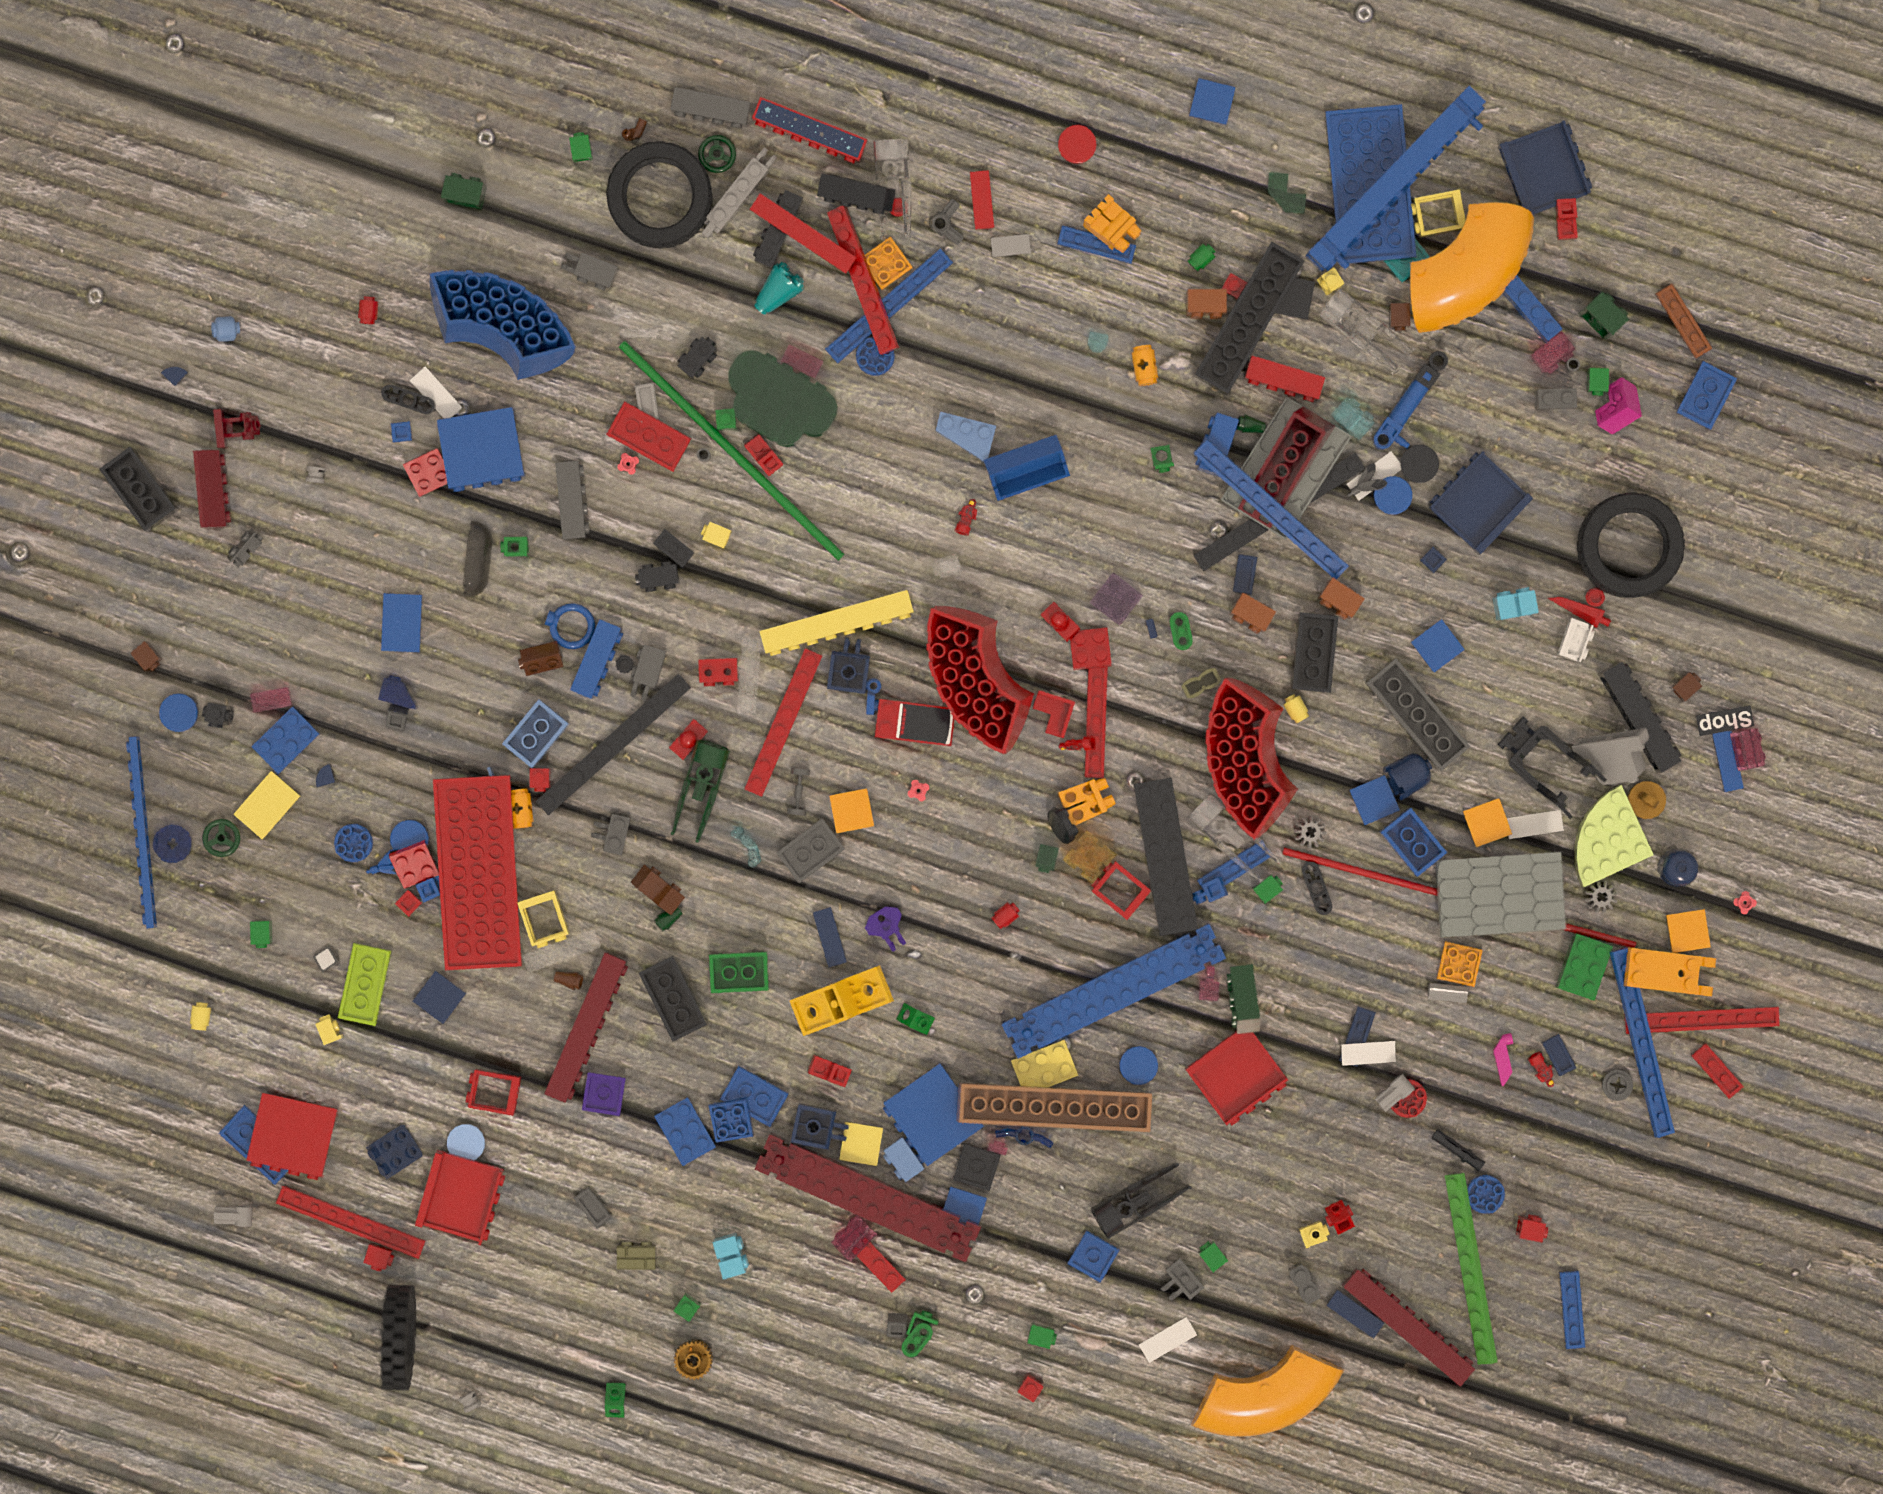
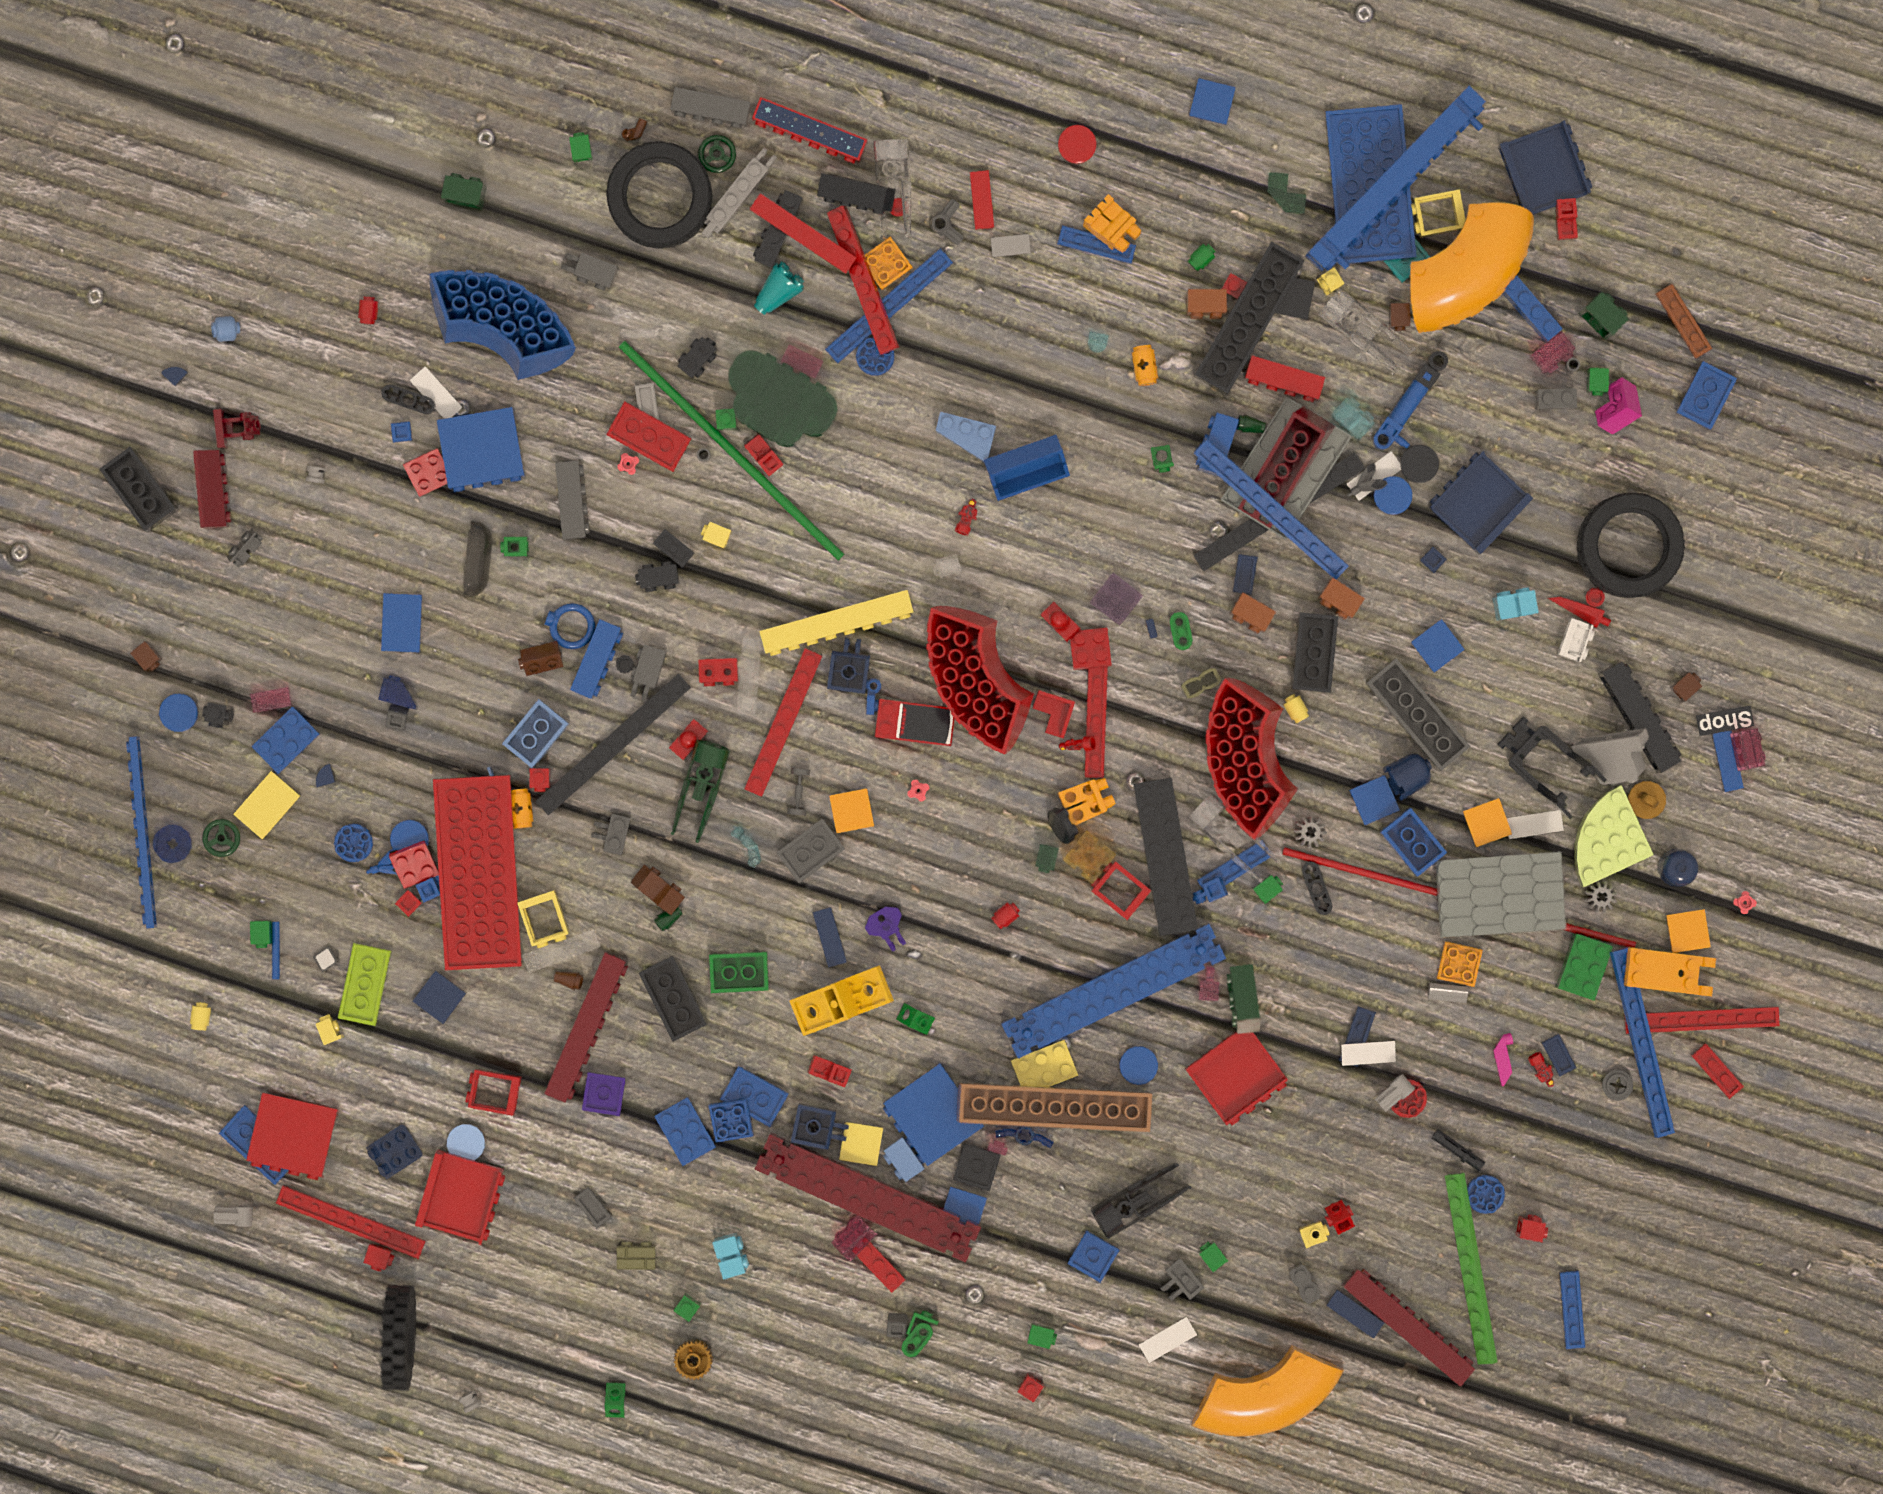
none -> blue bar [272,922,280,979]

